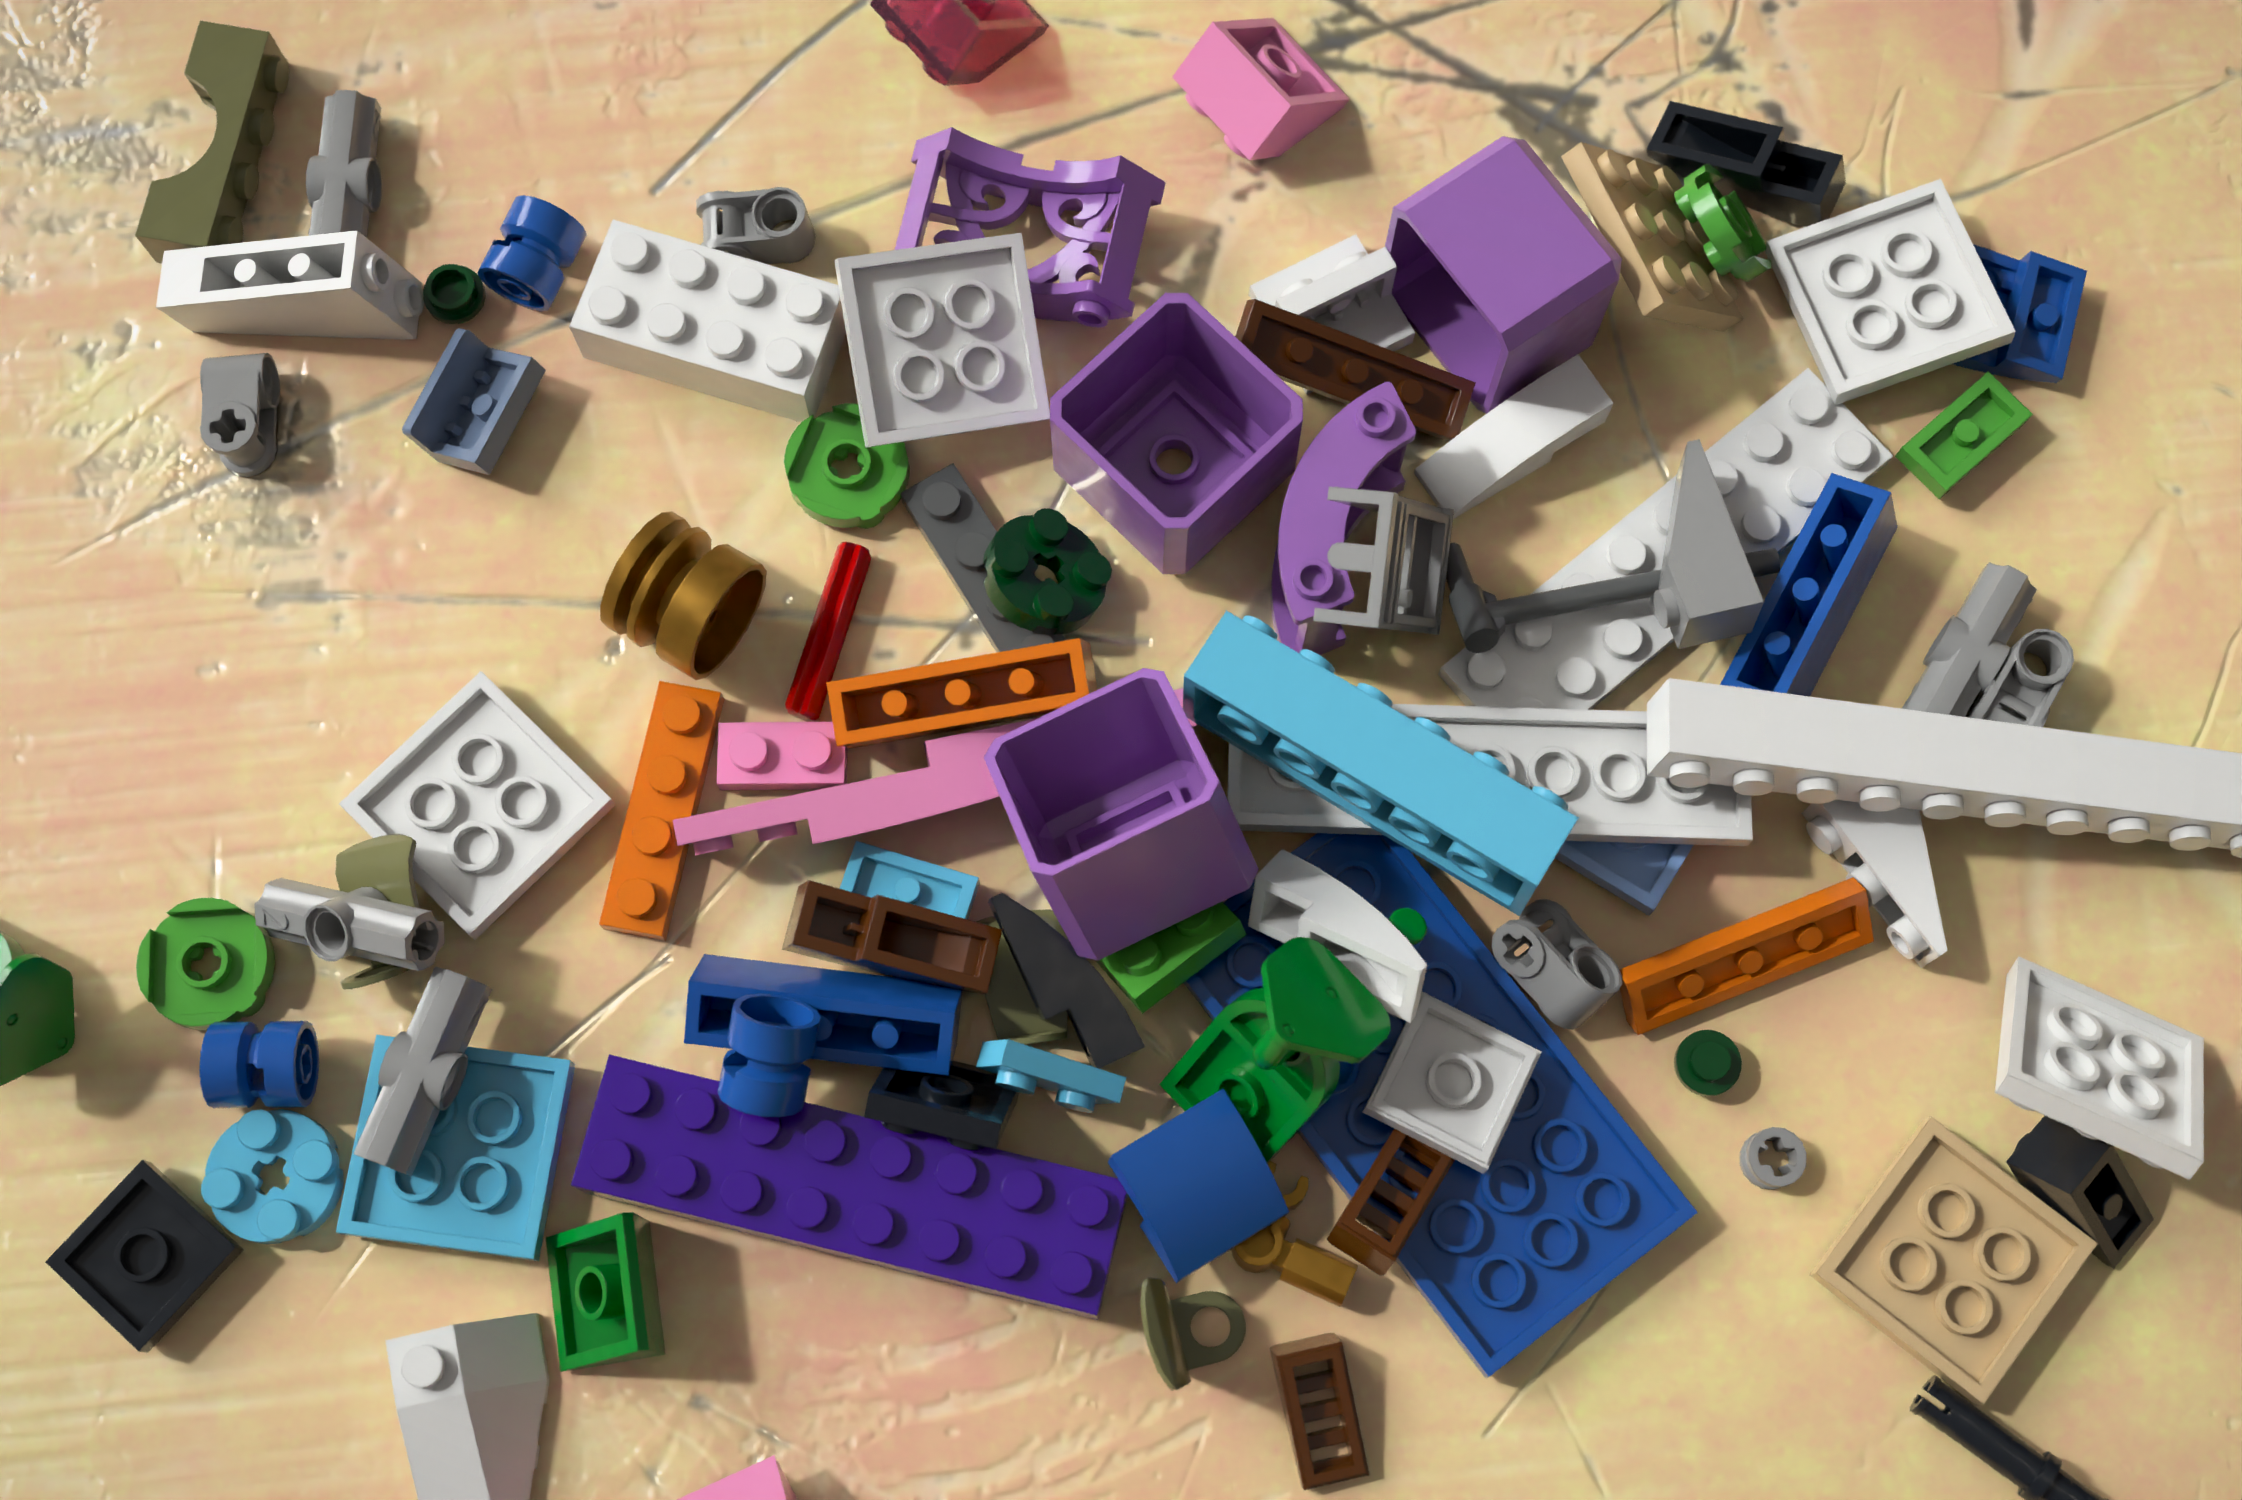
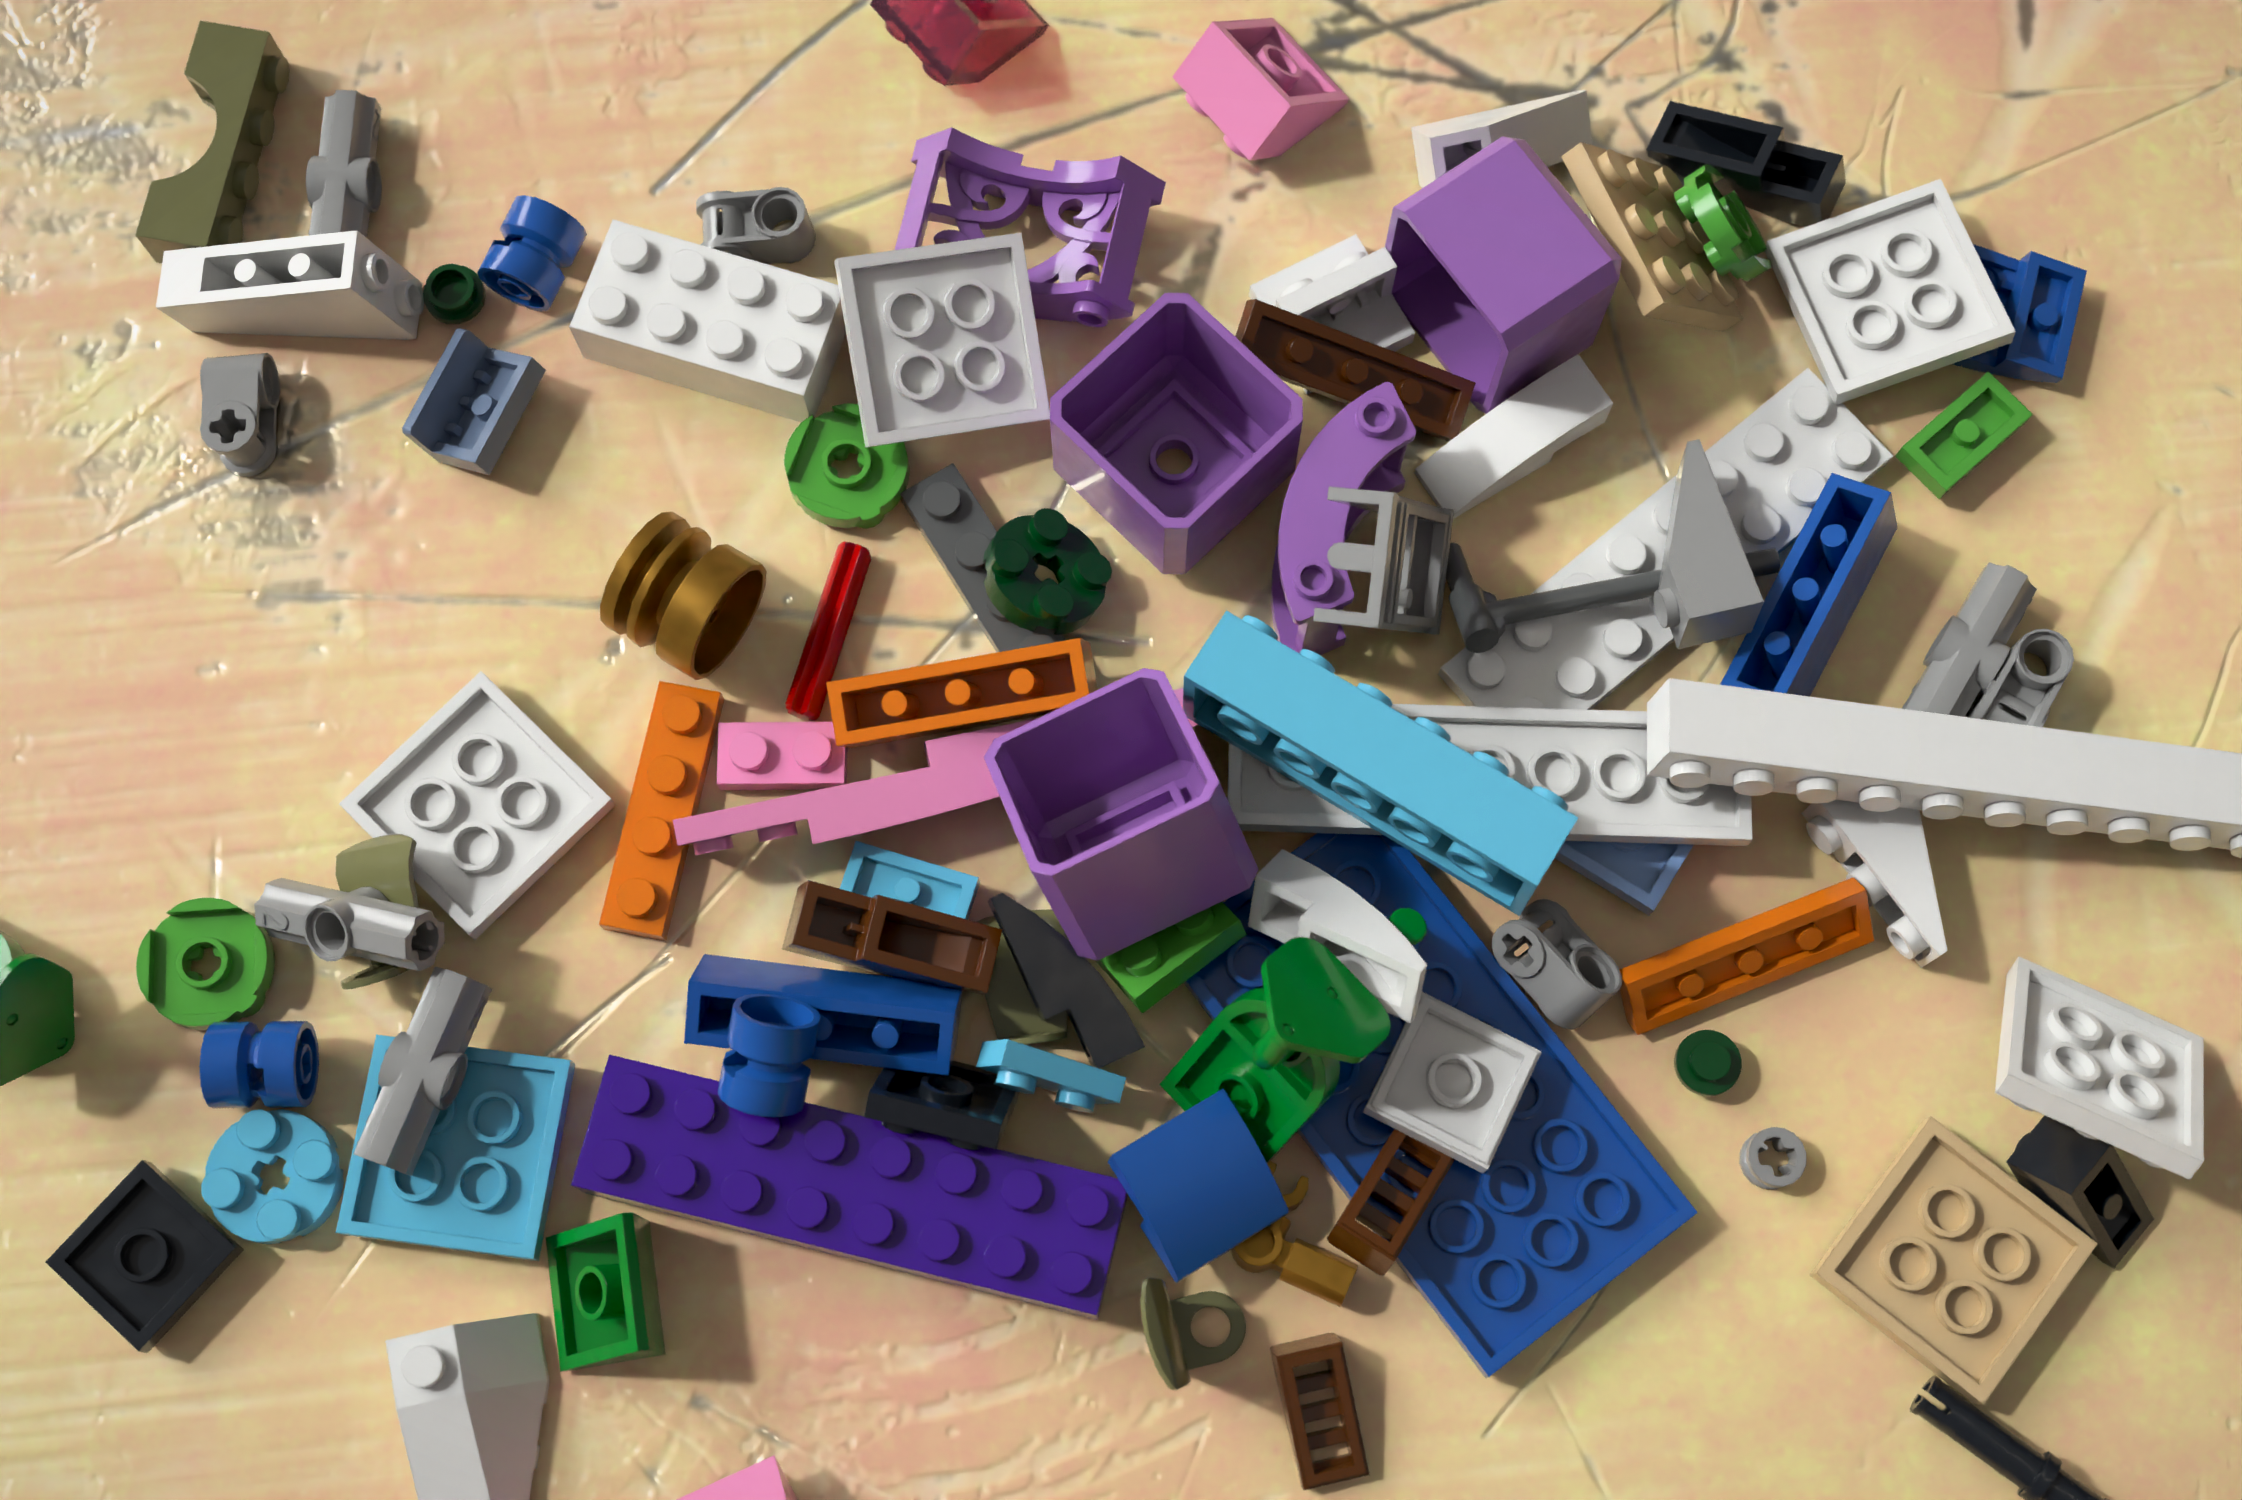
none -> white slope [1411,90,1593,188]

